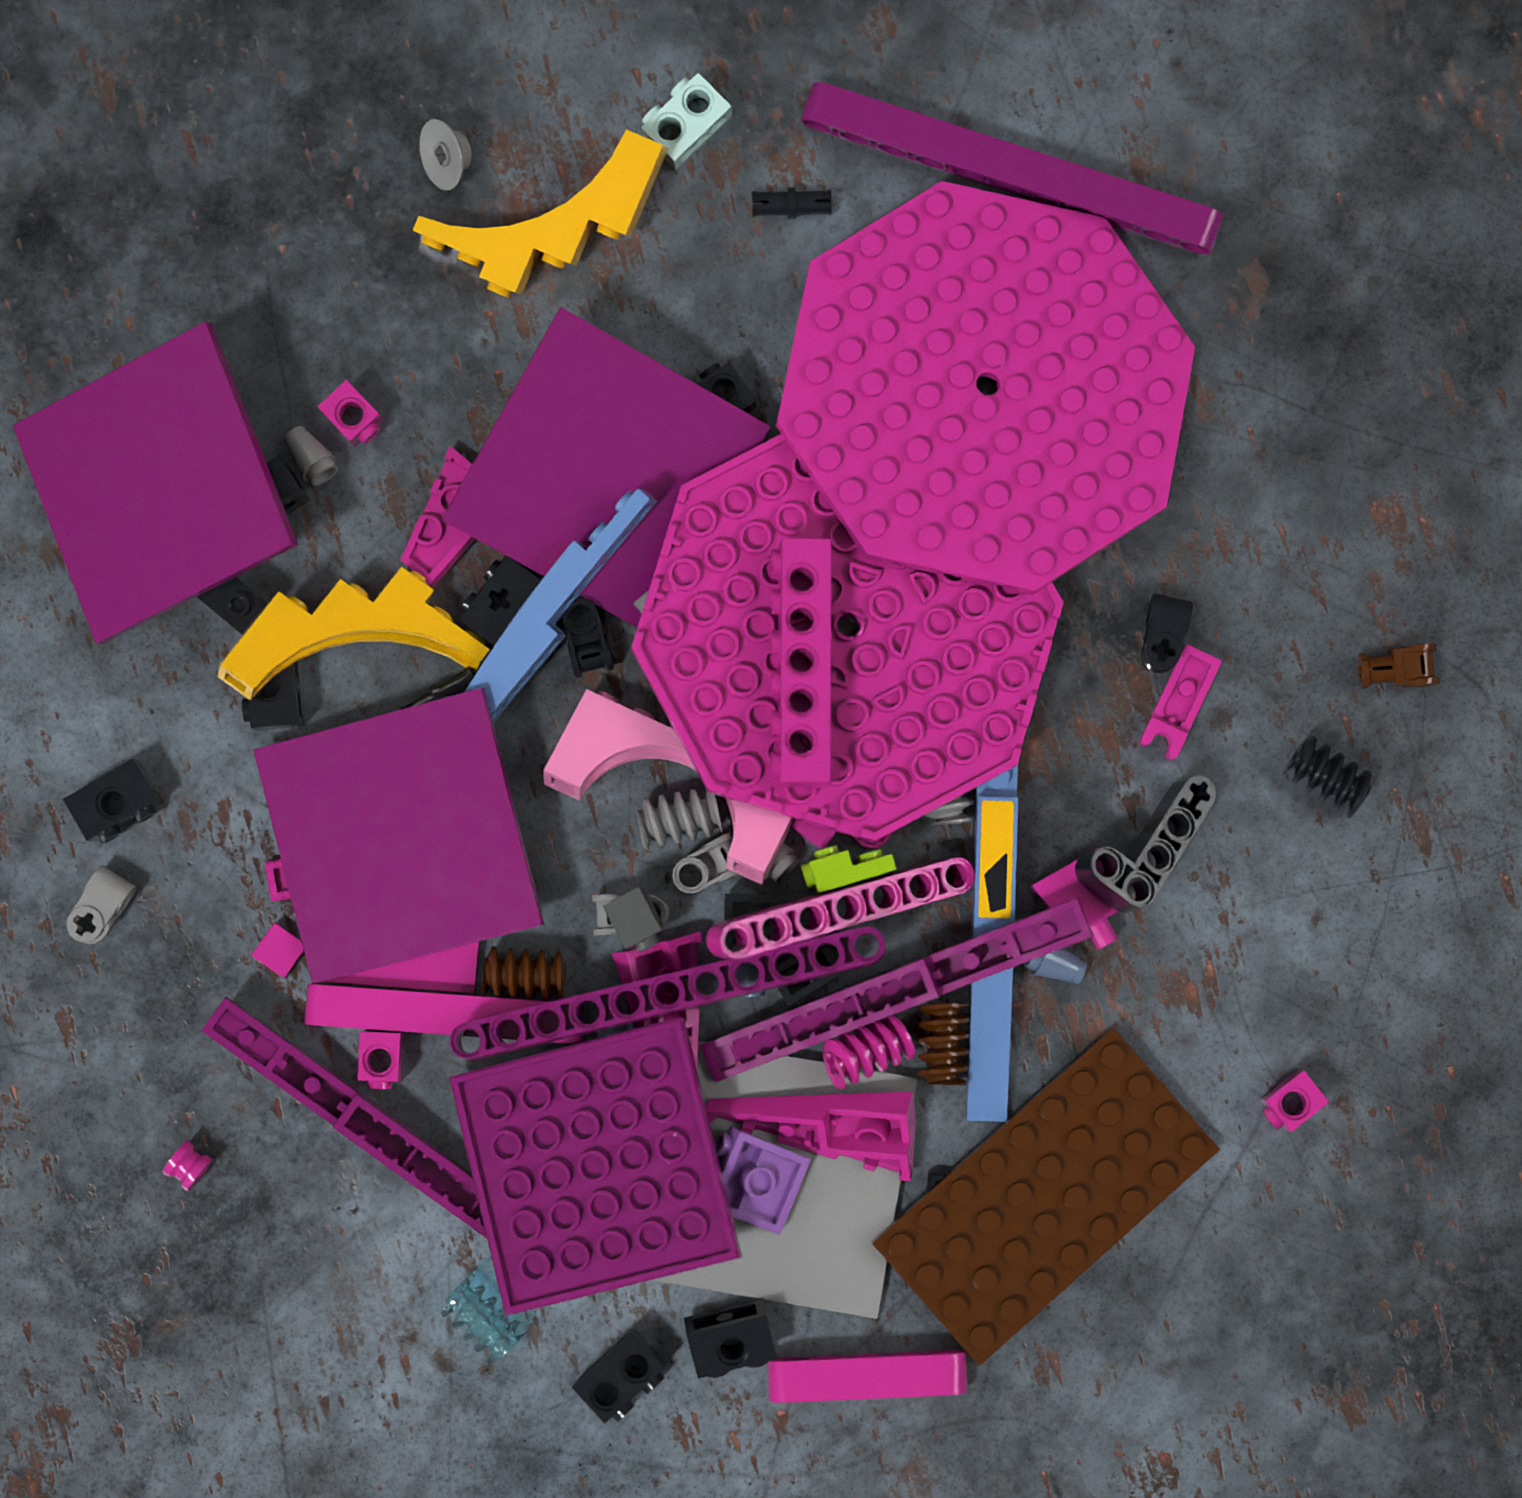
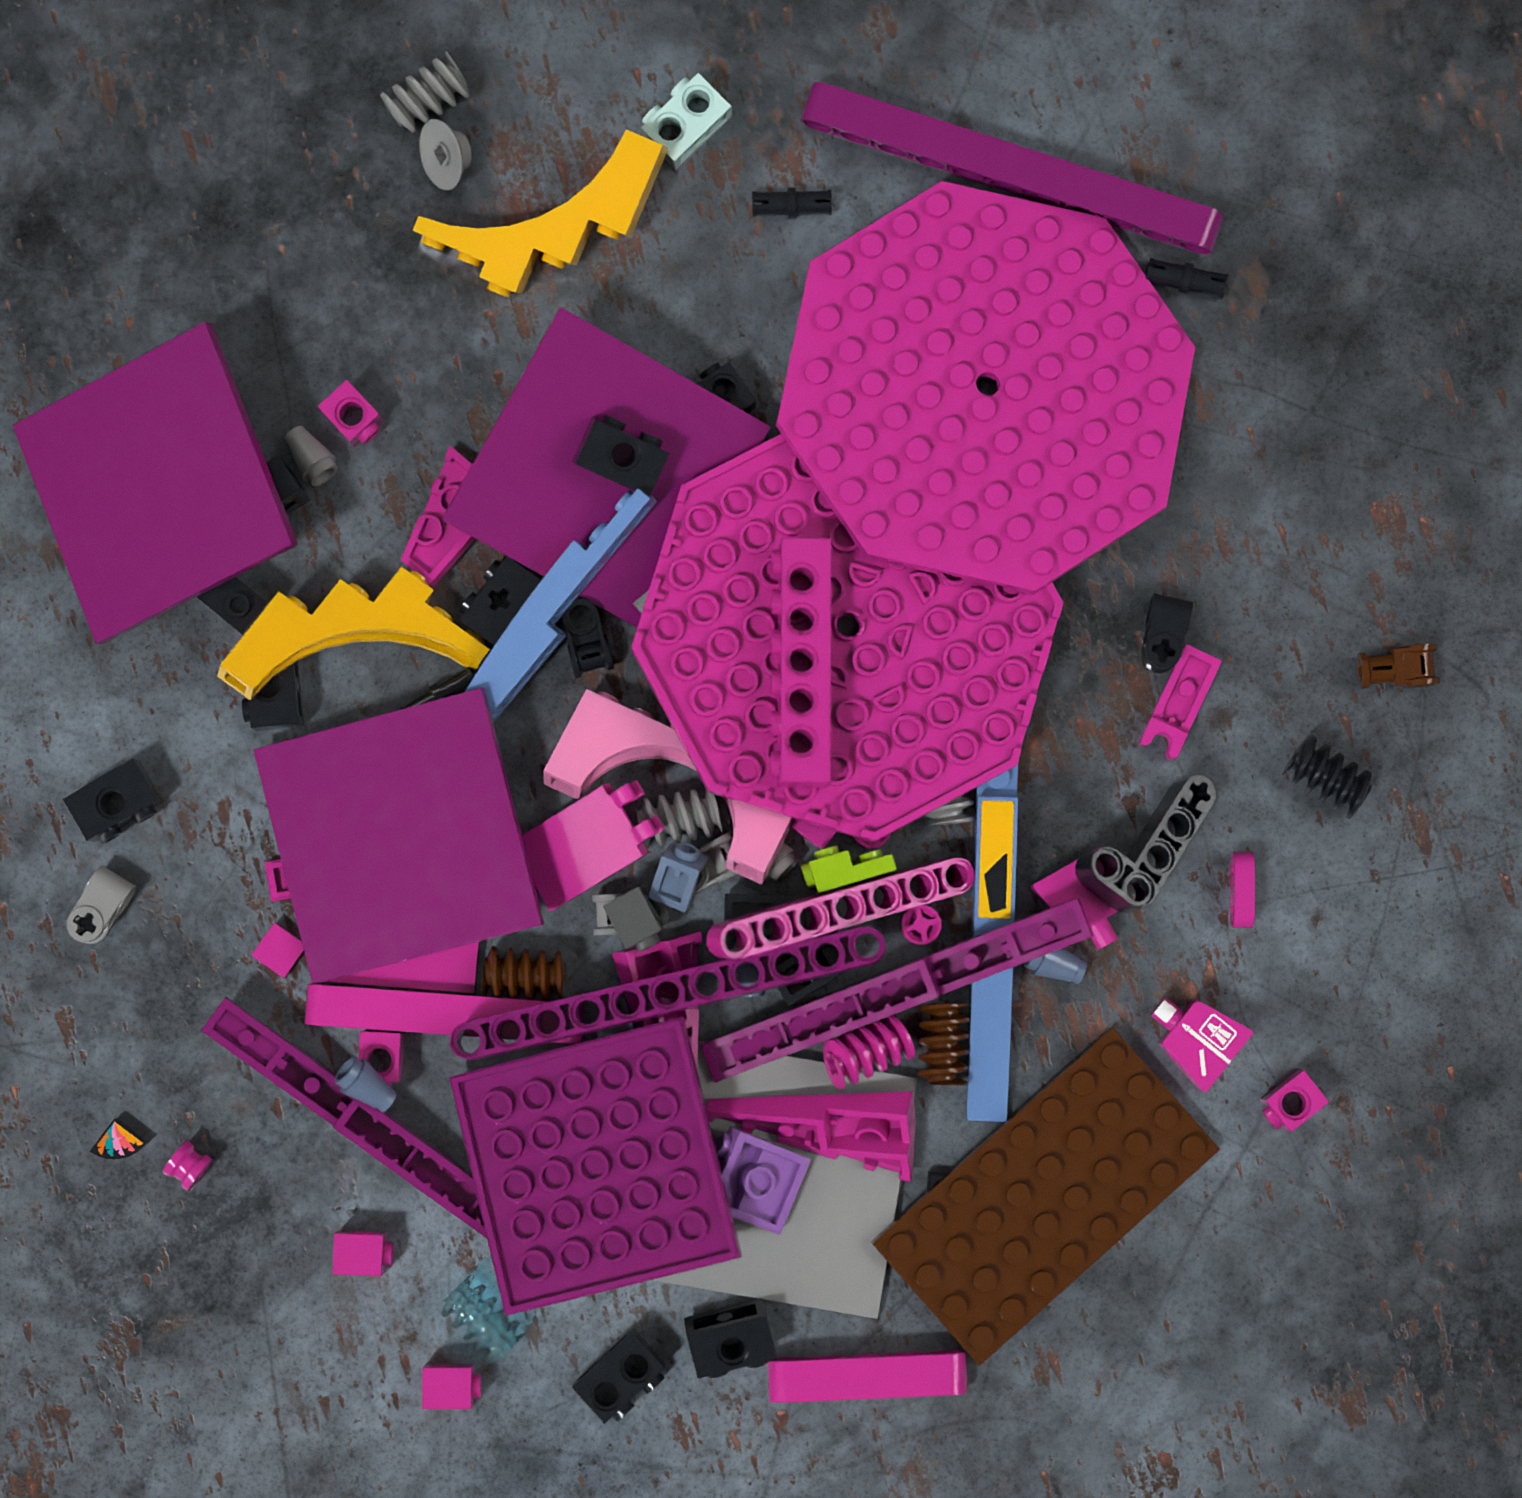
none -> tile [90,1118,149,1159]
none -> dark pink brick [332,1230,394,1276]
none -> sand blue cone [334,1056,397,1112]
none -> light grey piece [379,51,470,133]
none -> dark pink brick [422,1363,482,1409]
none -> dark pink tile [522,780,665,912]
none -> black brick [572,414,670,496]
none -> sand blue bracket [648,842,708,913]
none -> dark pink wheel [900,905,941,945]
none -> black pin [1146,257,1228,299]
none -> dark pink torso [1150,997,1254,1093]
none -> dark pink beam [1230,852,1255,928]

